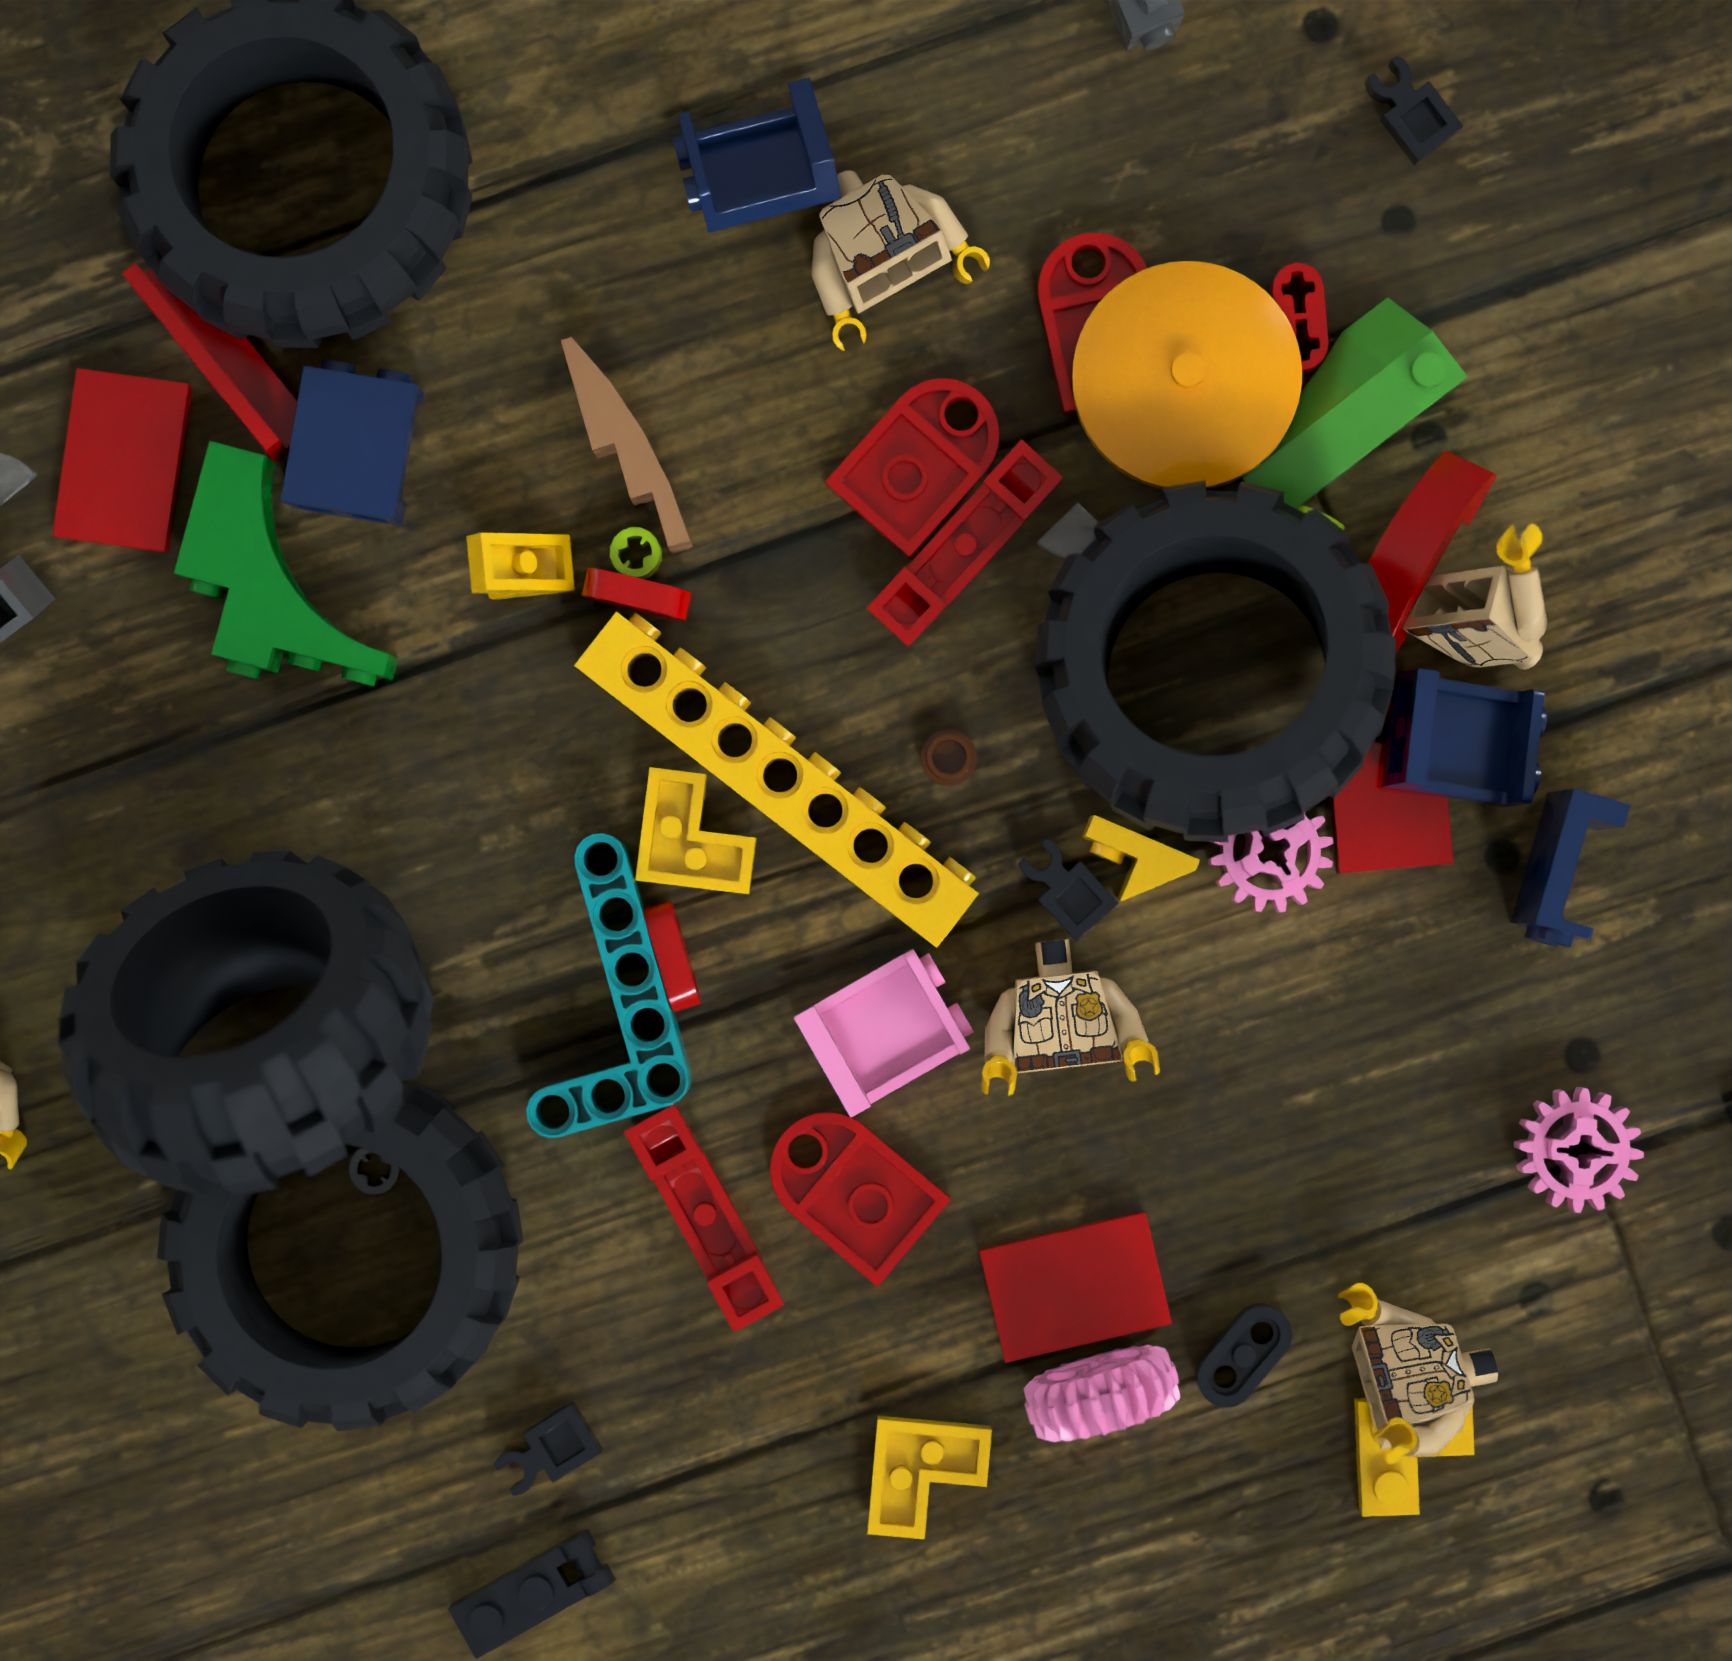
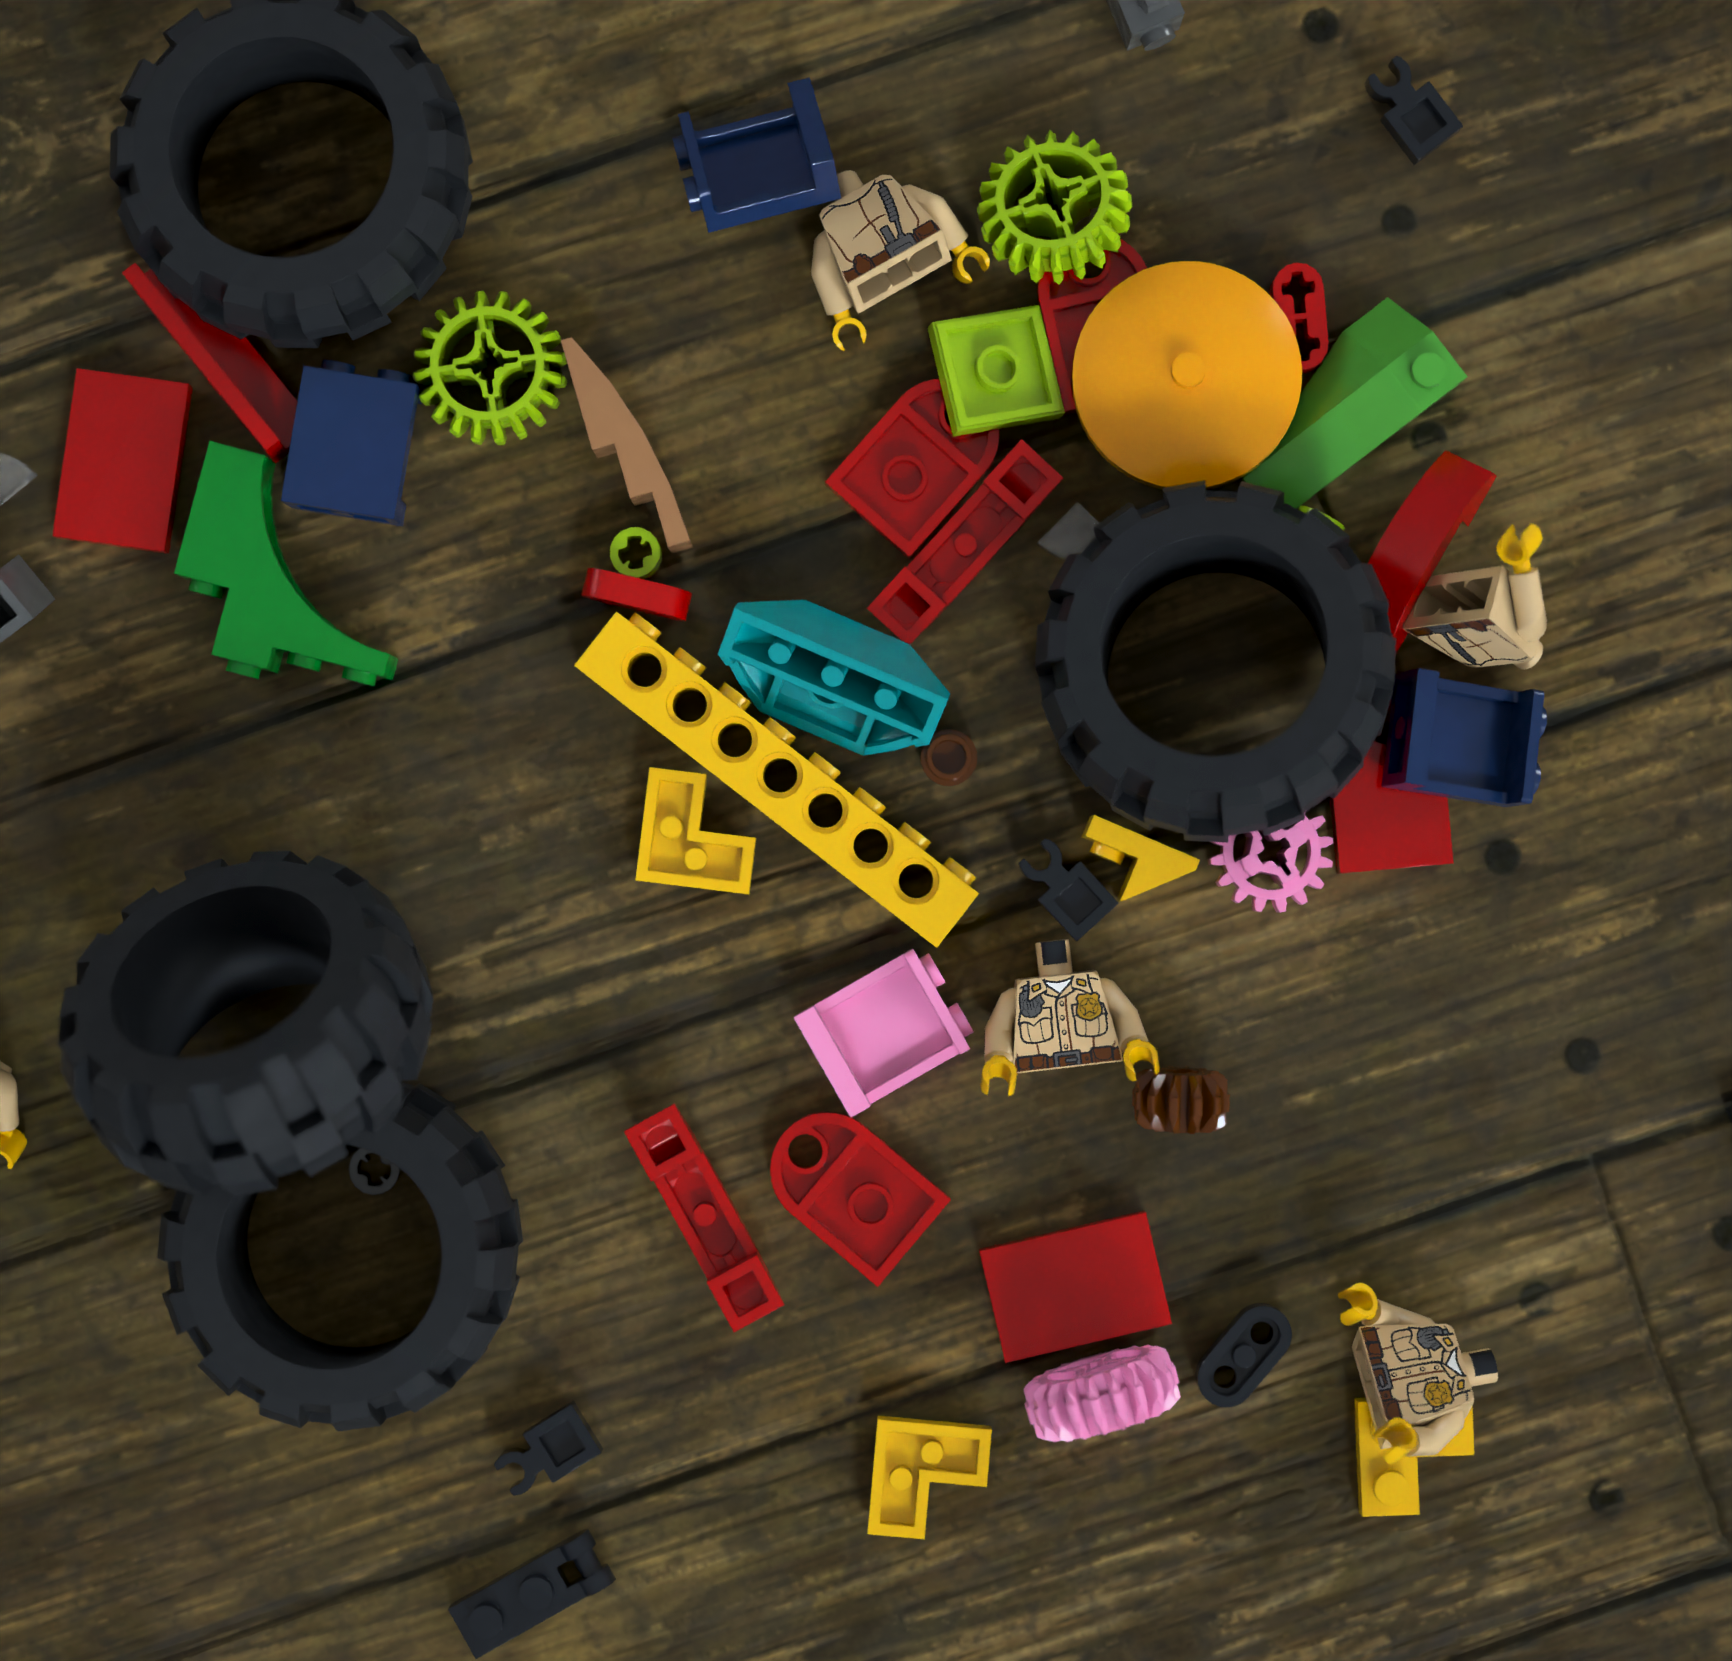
yellow slope [466,533,575,599] -> none
teal beam [526,833,692,1138] -> none
red beam [643,900,702,1012] -> none
dark blue panel [1511,788,1630,948] -> none
bright pink gear [1514,1087,1644,1213] -> none
none -> lime gear [413,291,567,445]
none -> teal wedge [718,600,951,756]
none -> lime tile [927,305,1065,437]
none -> lime gear [977,130,1132,285]
none -> reddish brown gear [1132,1066,1230,1134]

